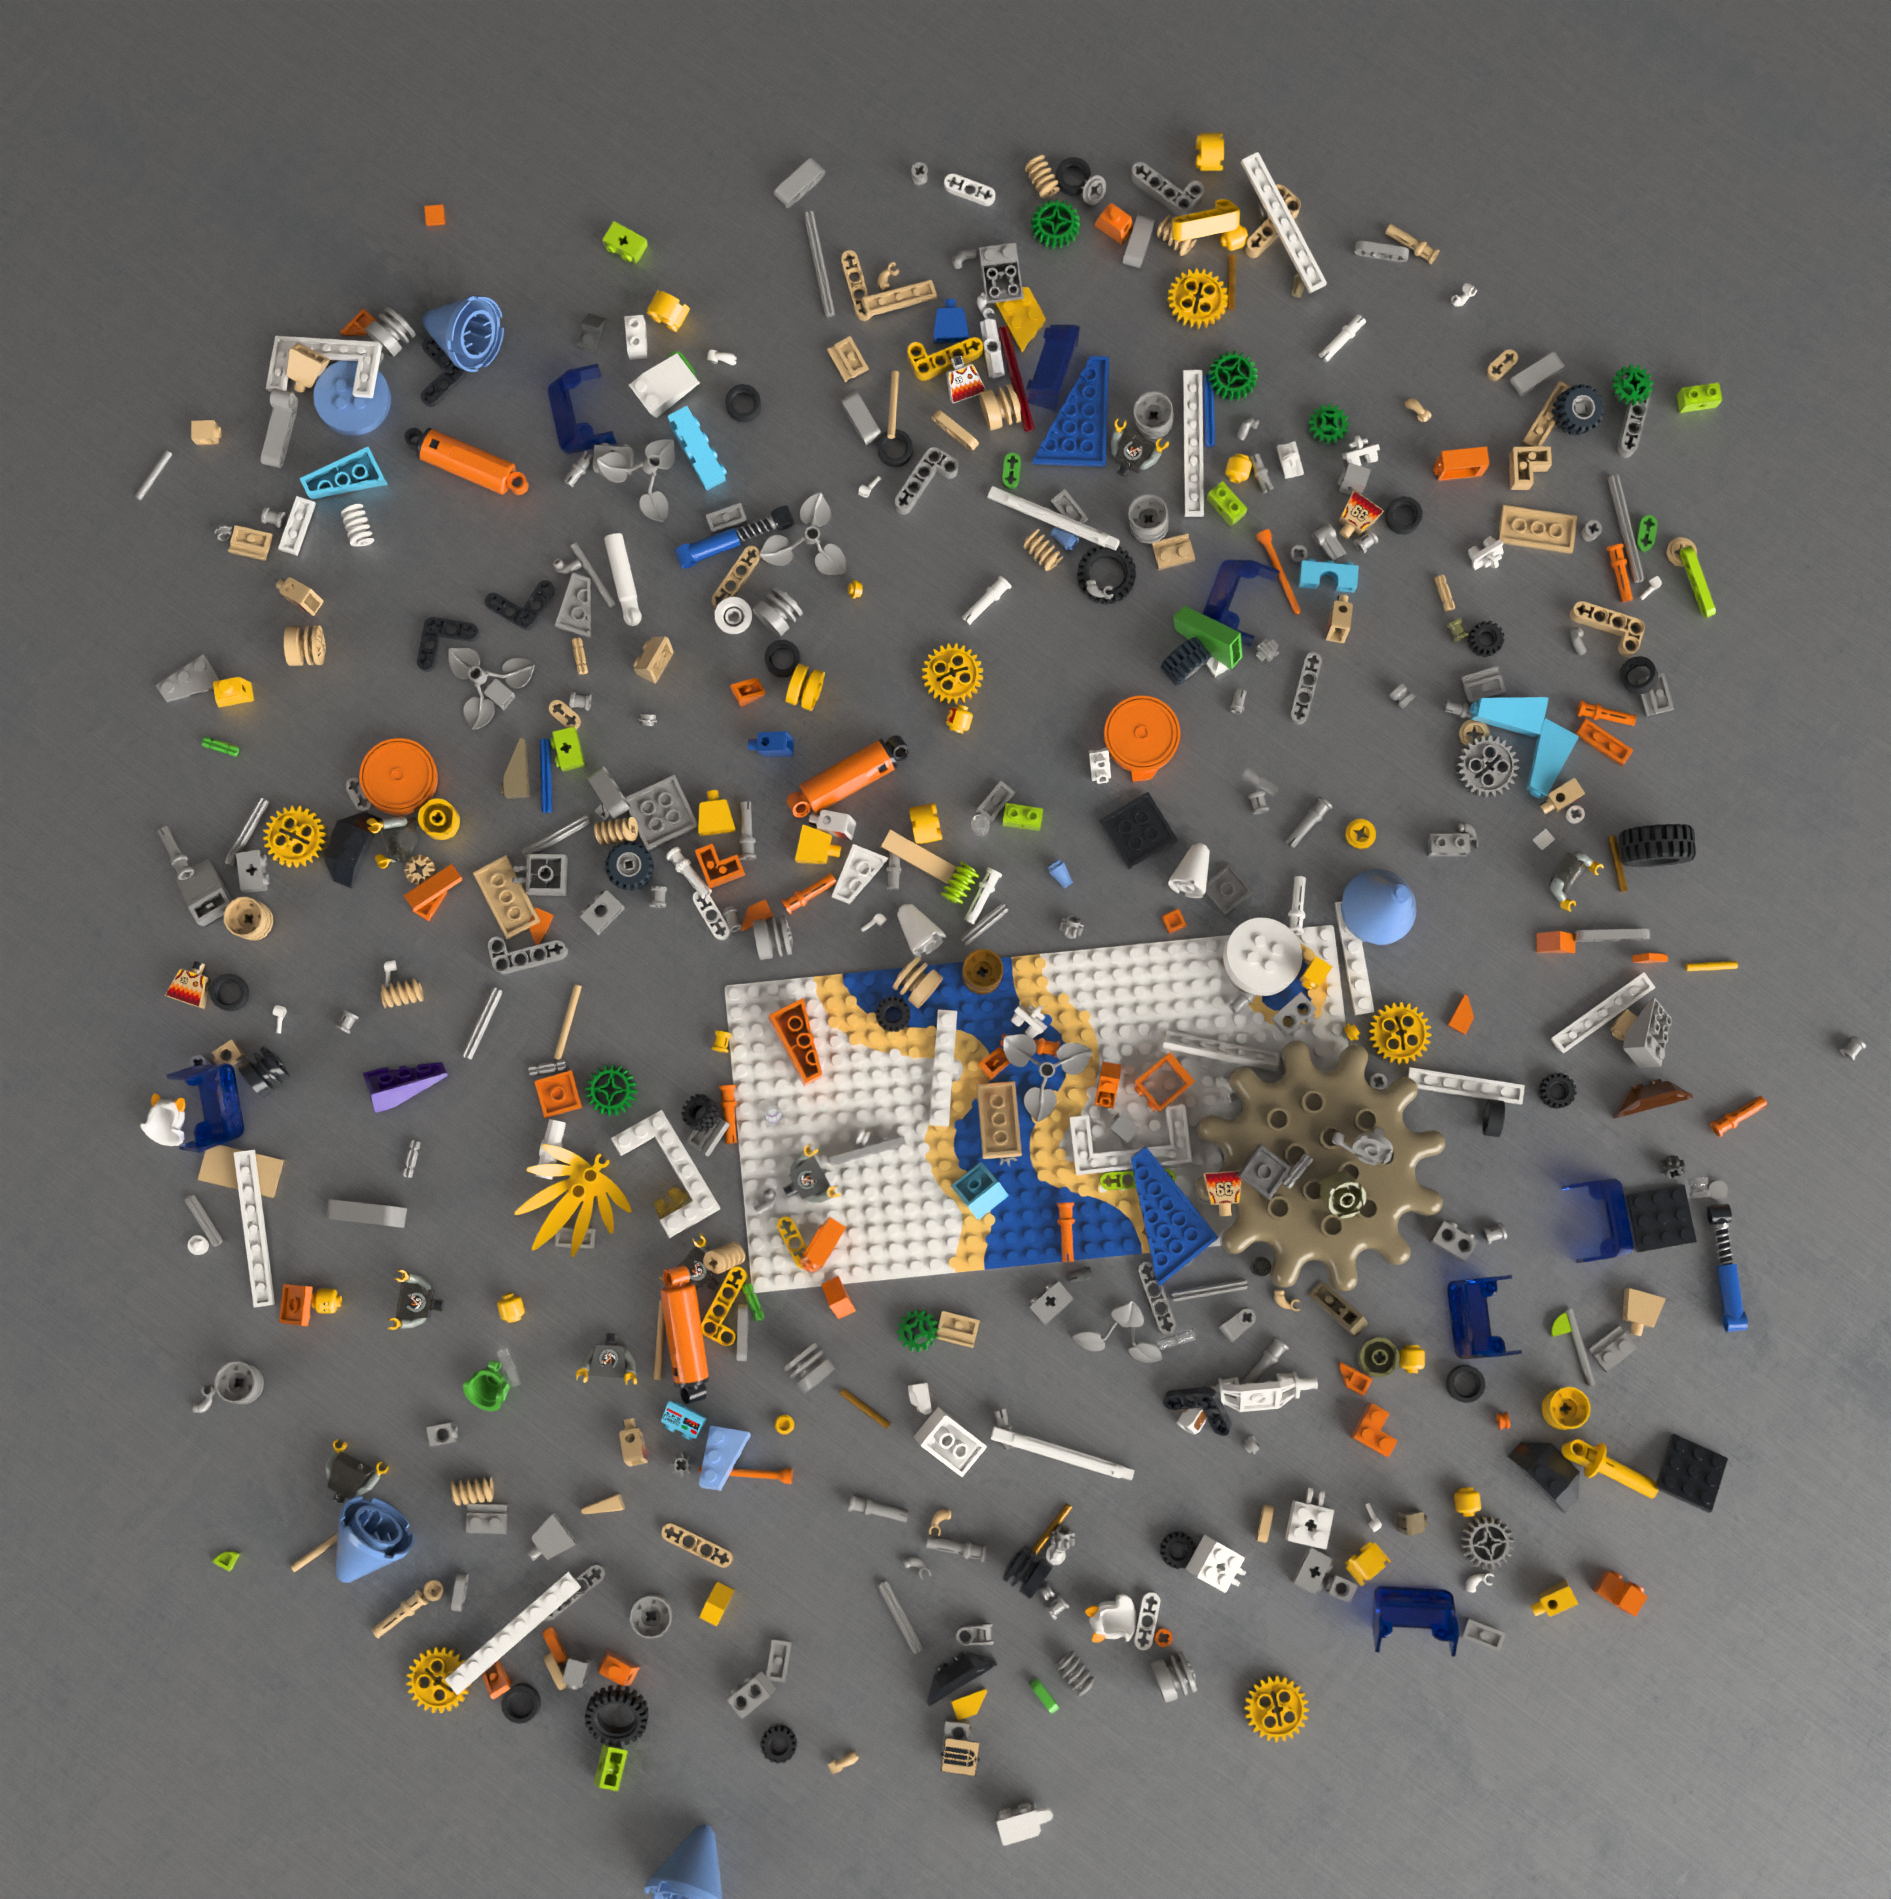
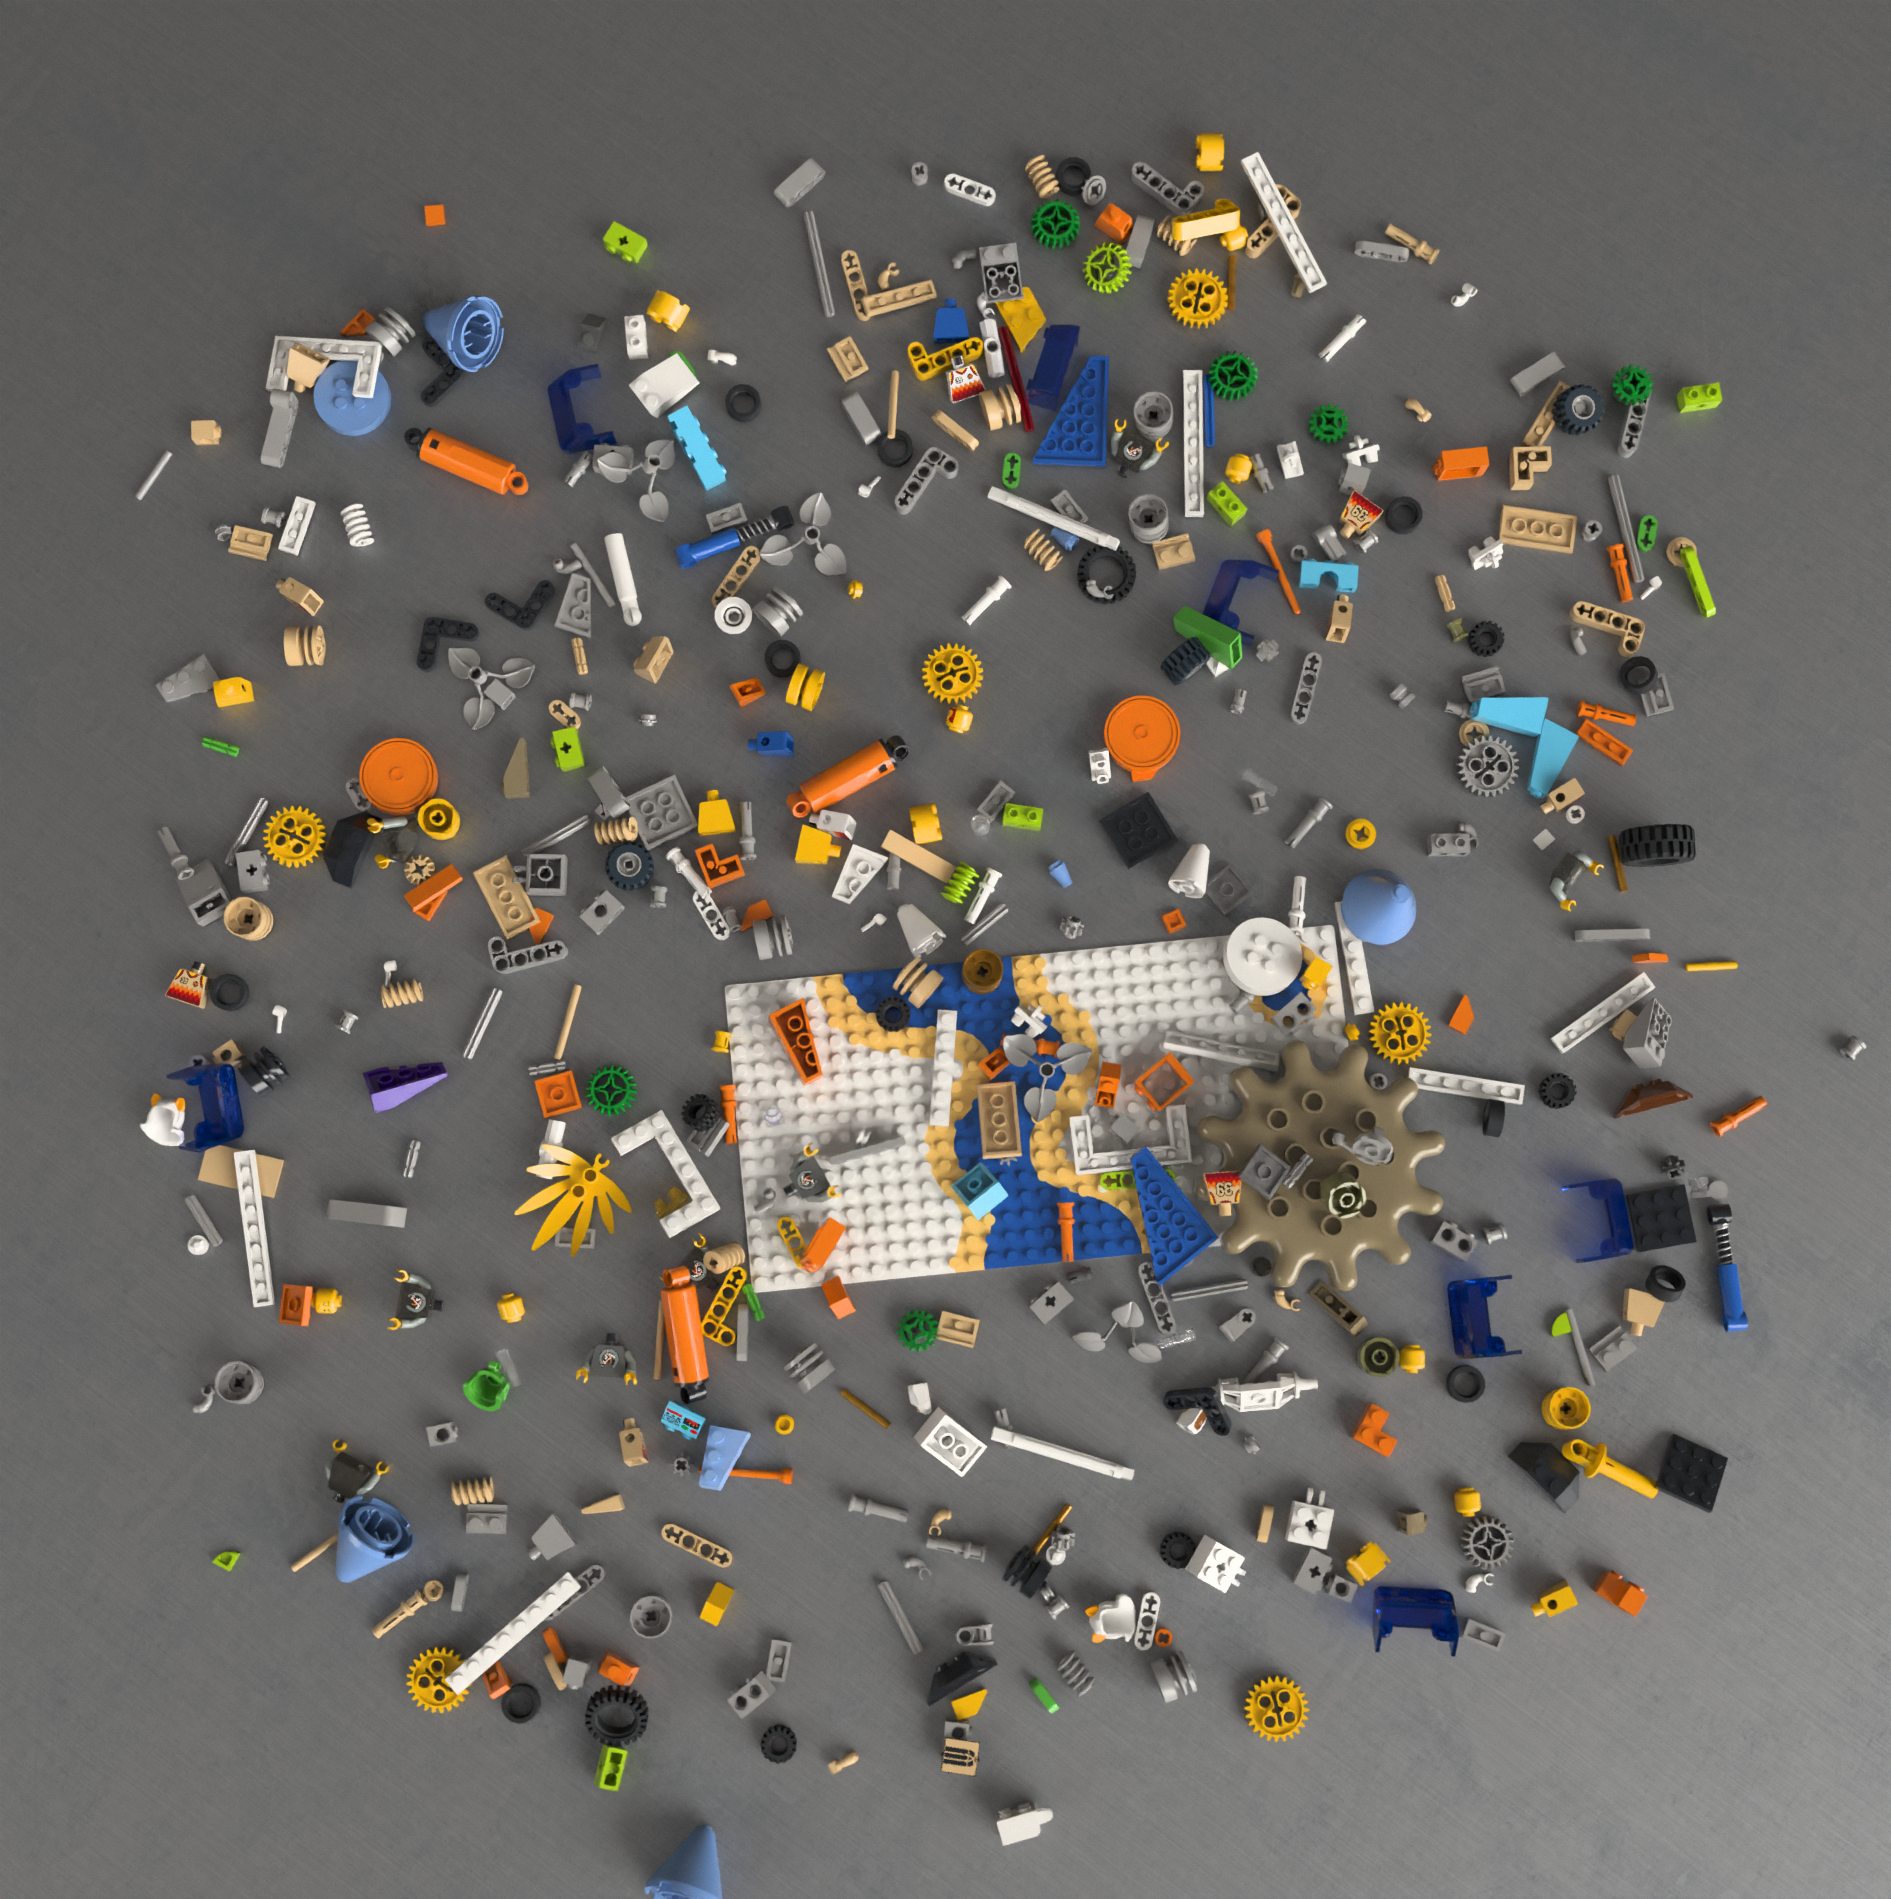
medium azure wedge [300,447,388,500] -> none
blue axle [539,738,552,813] -> none
orange pin [781,873,837,915] -> none
white arm [1216,1076,1239,1102] -> none
light grey arm [1236,417,1260,441] -> none
orange tile [1338,1362,1372,1396] -> none
white hand [1365,1503,1382,1532] -> none
tan beam [1486,349,1518,381] -> none
orange bush [1496,1411,1510,1430] -> none
orange slope [1536,931,1575,954] -> none
none -> lime gear [1082,242,1132,294]
none -> black tyre [1645,1265,1686,1302]

